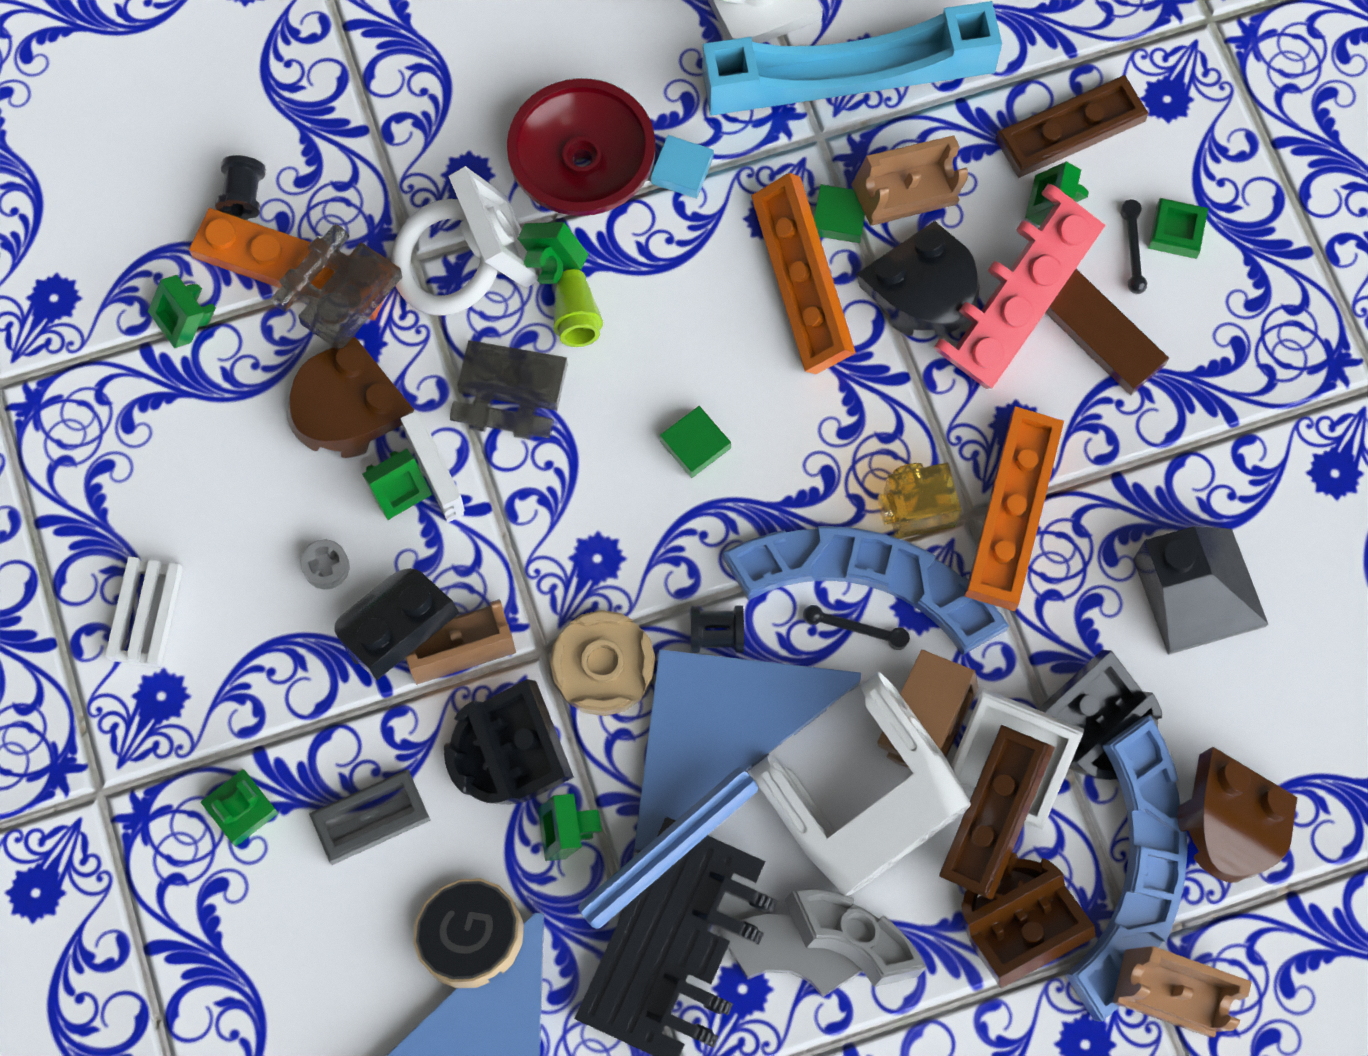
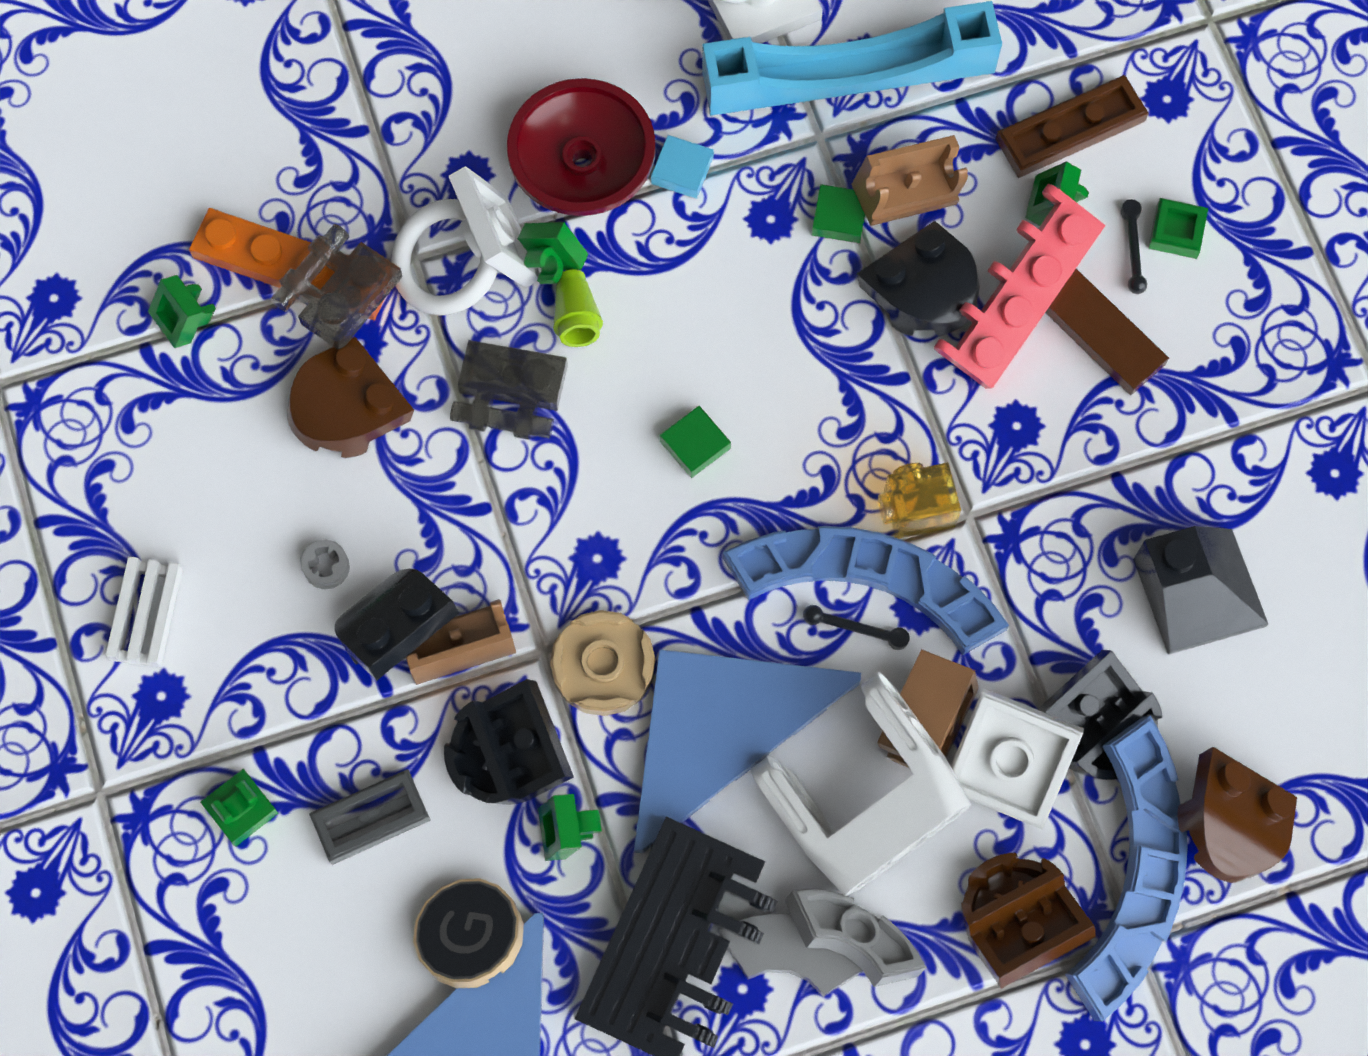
black bush [215,155,266,220] -> none
green tile [362,448,432,520] -> none
white tile [400,411,465,522] -> none
medium blue axle [578,767,758,929] -> none
black bush [691,605,744,653] -> none
orange plate [751,172,856,374] -> none
reddish brown tile [939,725,1055,899] -> none
orange plate [964,406,1064,611] -> none
medium nougat hinge [1113,946,1252,1037] -> none

